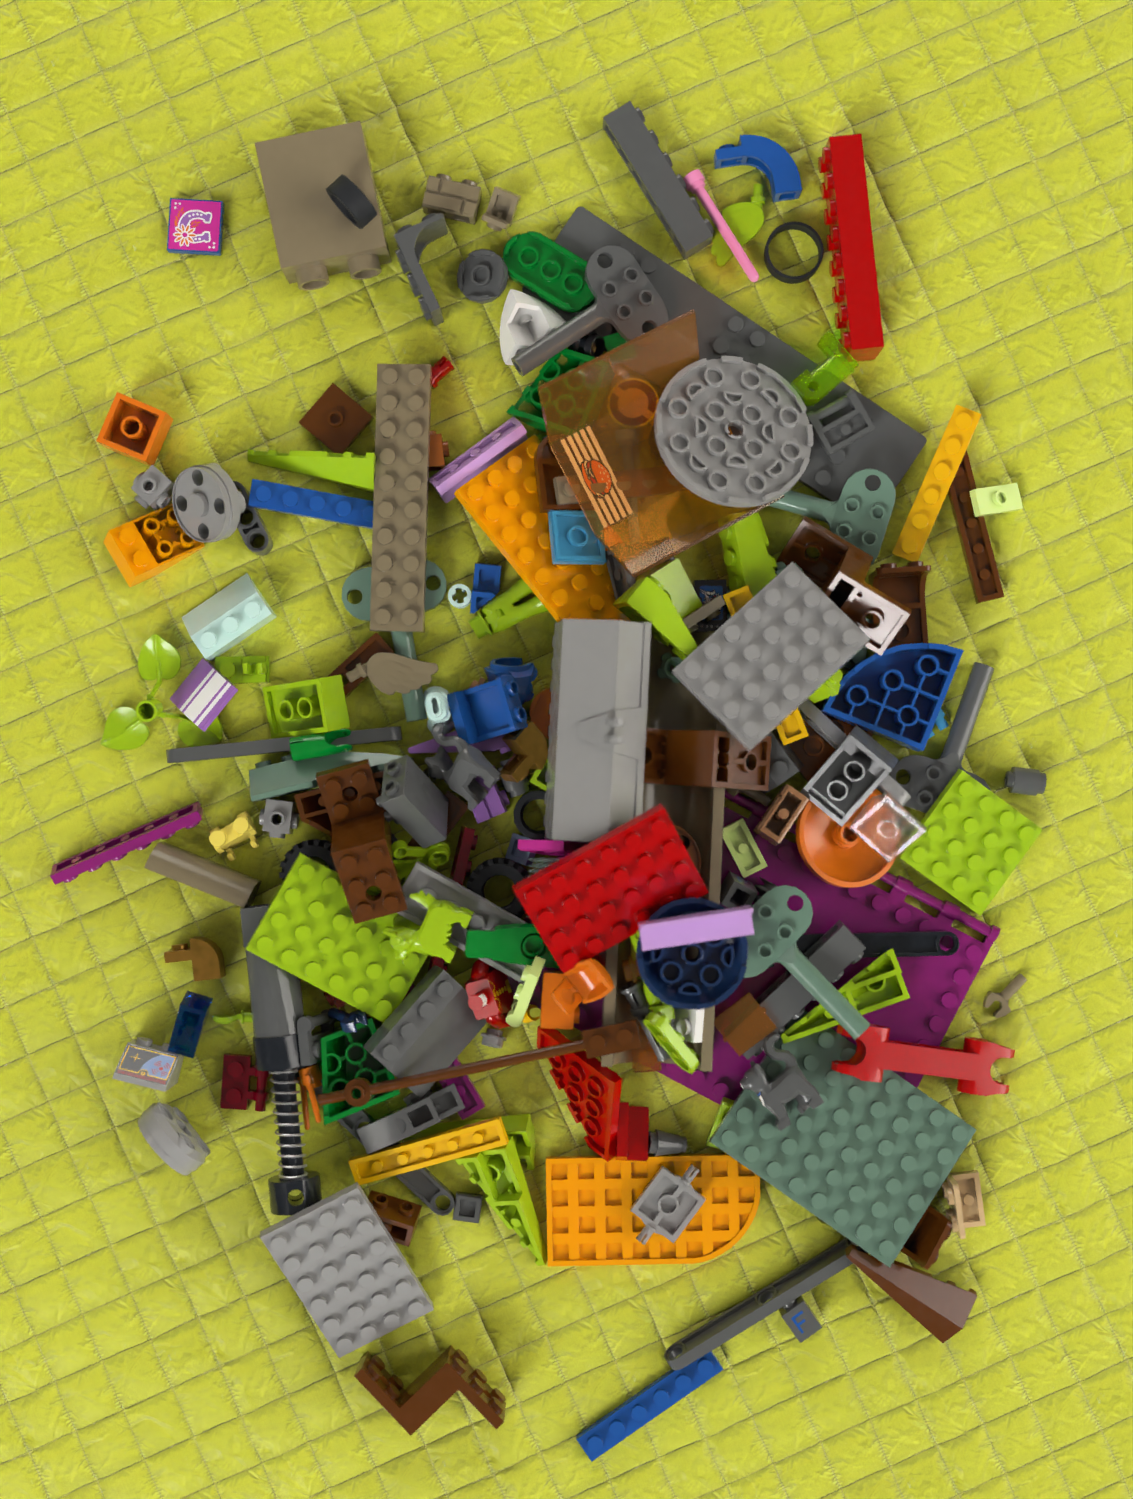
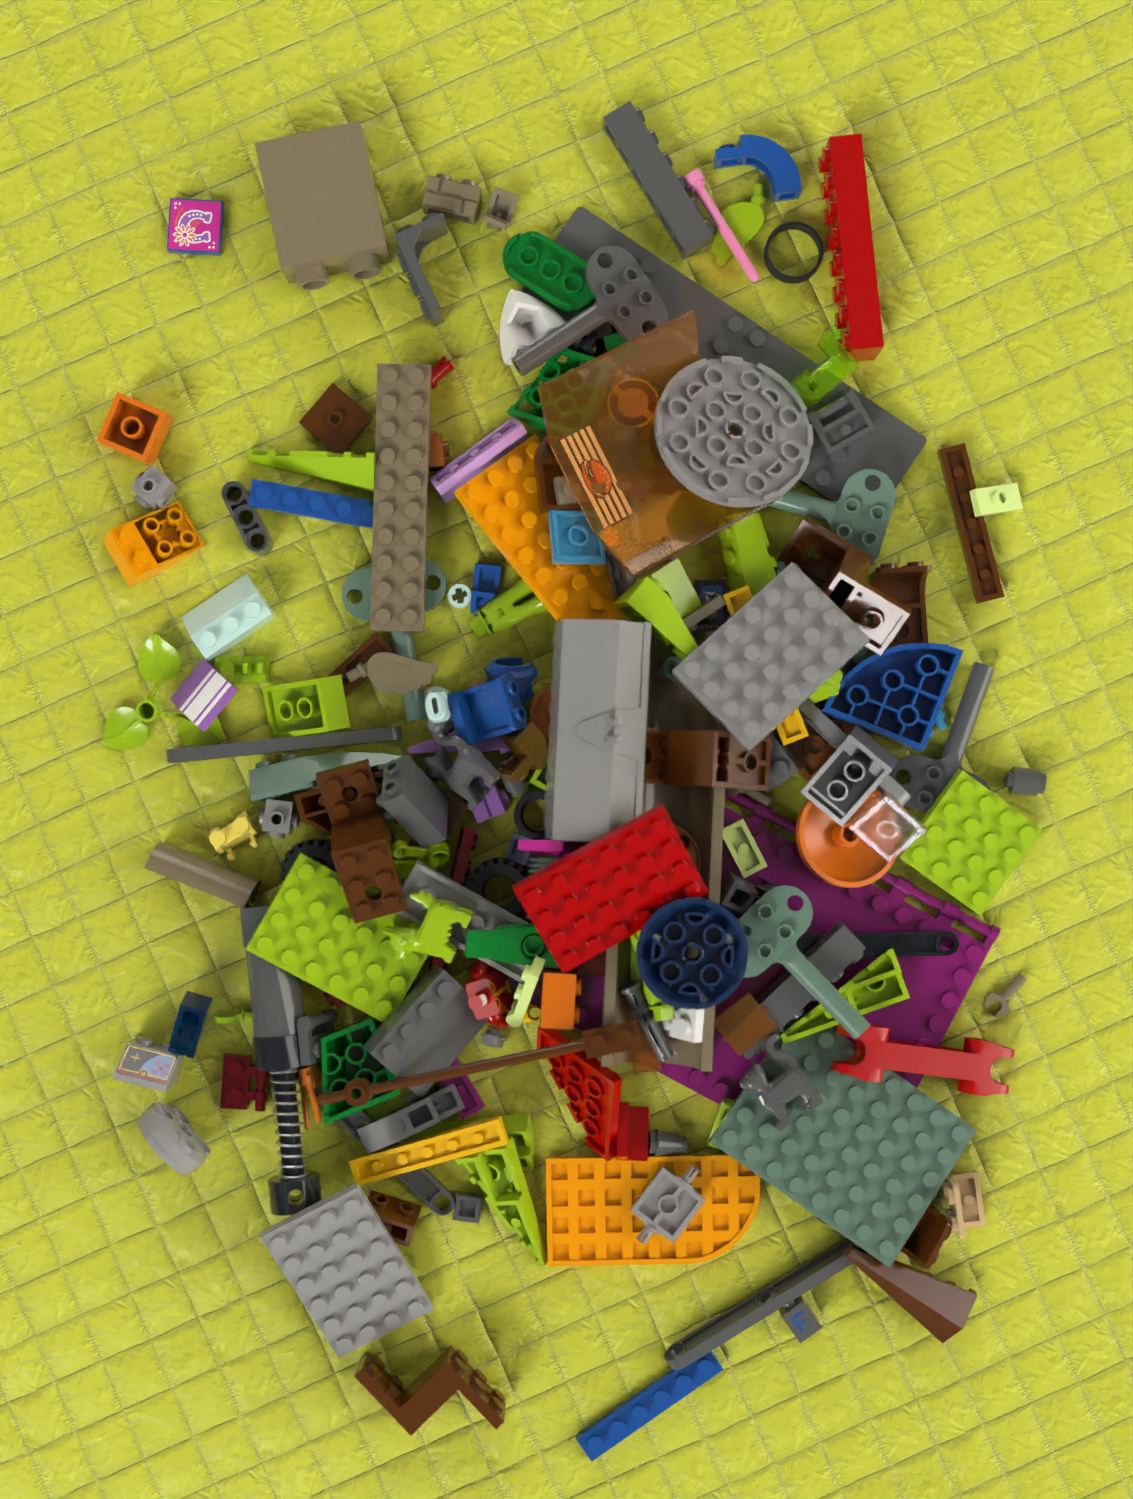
magenta plate [50,801,203,885] -> none
pearl gold brick [164,936,226,981] -> none
light grey piece [172,462,246,542] -> none
green piece [289,729,353,761] -> none
black tyre [326,175,377,229] -> none
dark blue bar [328,1007,368,1033] -> none
dark grey tile [457,249,508,304] -> none
orange piece [551,958,615,1015] -> none
clear orange plate [621,955,641,983] -> none
lavender panel [638,905,754,951] -> none
lime plate [643,1011,700,1074] -> none
medium nougat brick [753,784,809,846] -> none
yellow plate [892,404,982,562] -> none

